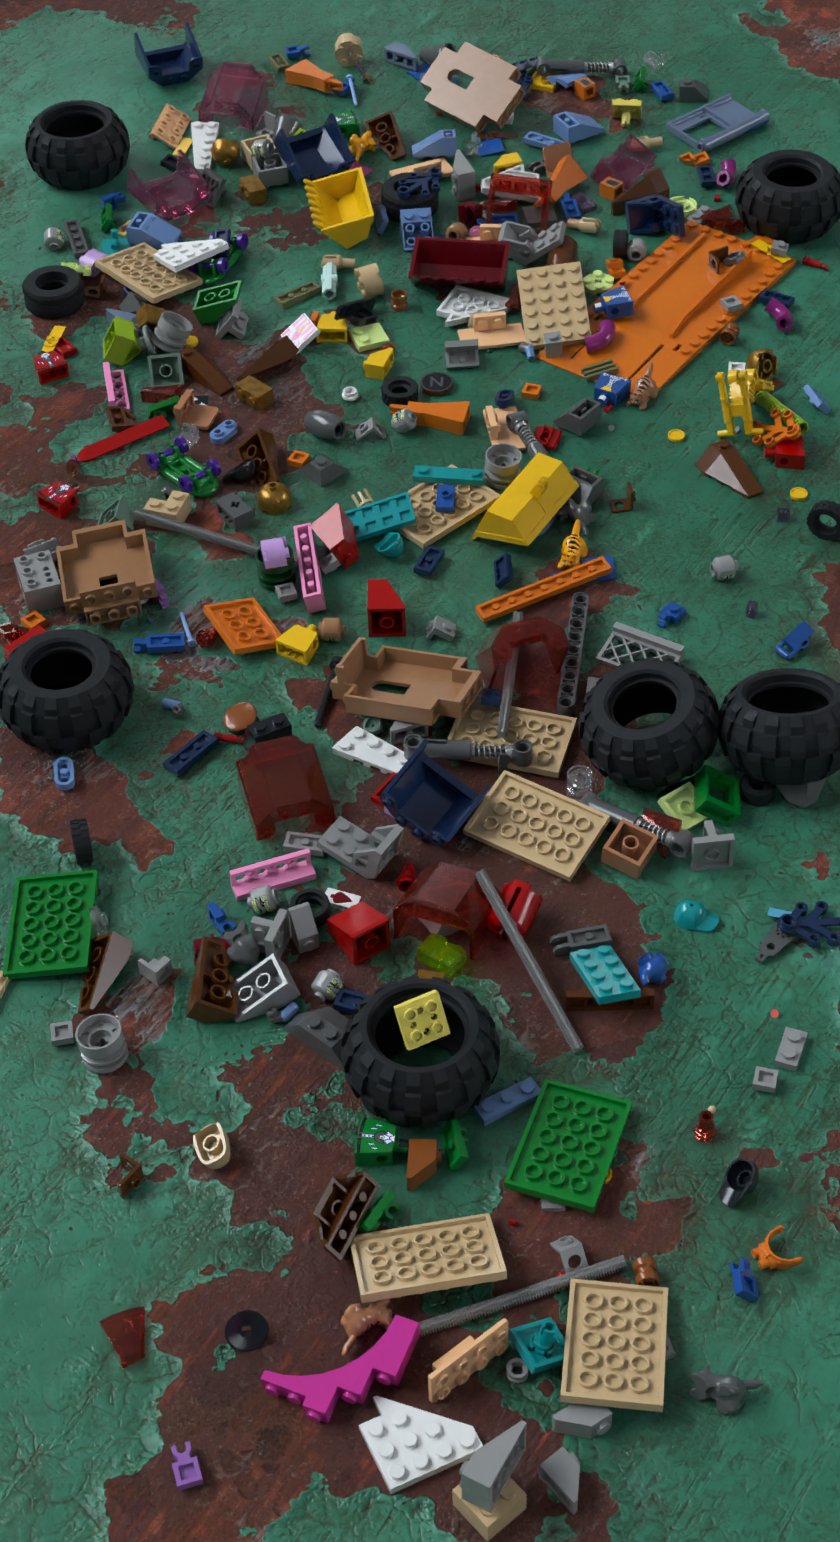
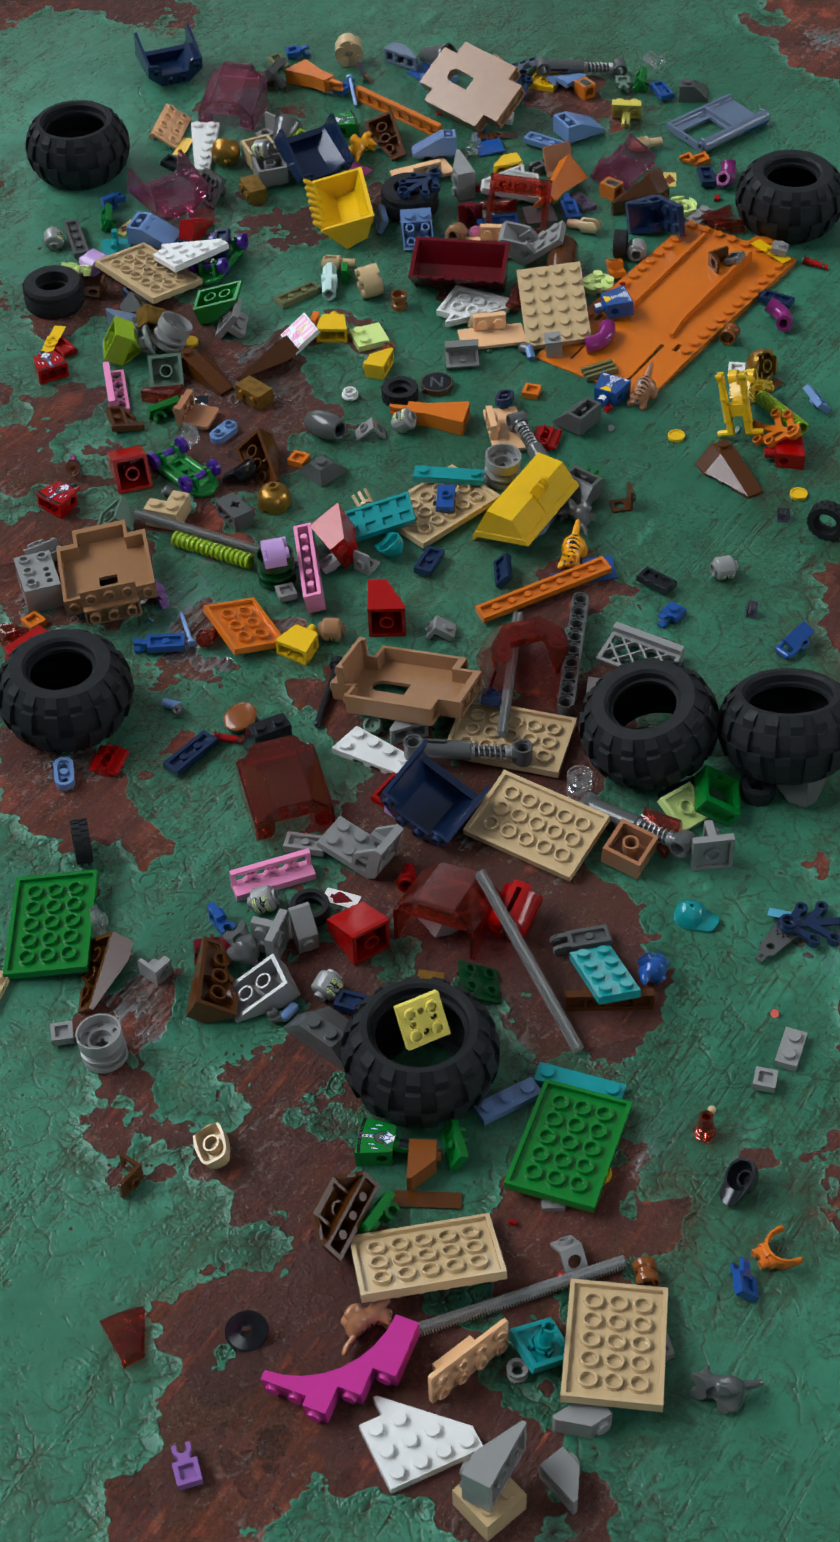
red piece [76,414,170,462] -> none
black bracket [334,295,378,327] -> none
clear neon green brick [416,933,466,979] -> none
dark grey piece [498,754,515,778] -> none
light grey plate [720,295,743,313] -> none
none -> red piece [88,743,130,777]
none -> red slope [106,445,153,494]
none -> lime piece [171,531,254,569]
none -> red slope [178,218,213,241]
none -> dark grey plate [257,58,288,91]
none -> green plate [341,262,351,284]
none -> light grey bracket [353,550,380,575]
none -> orange plate [356,85,442,135]
none -> reddish brown piece [393,1190,462,1209]
none -> dark green hinge [458,960,501,1005]
none -> teal plate [533,1062,627,1099]
none -> black plate [636,566,677,595]
none -> clear yellow sticker [663,172,676,187]

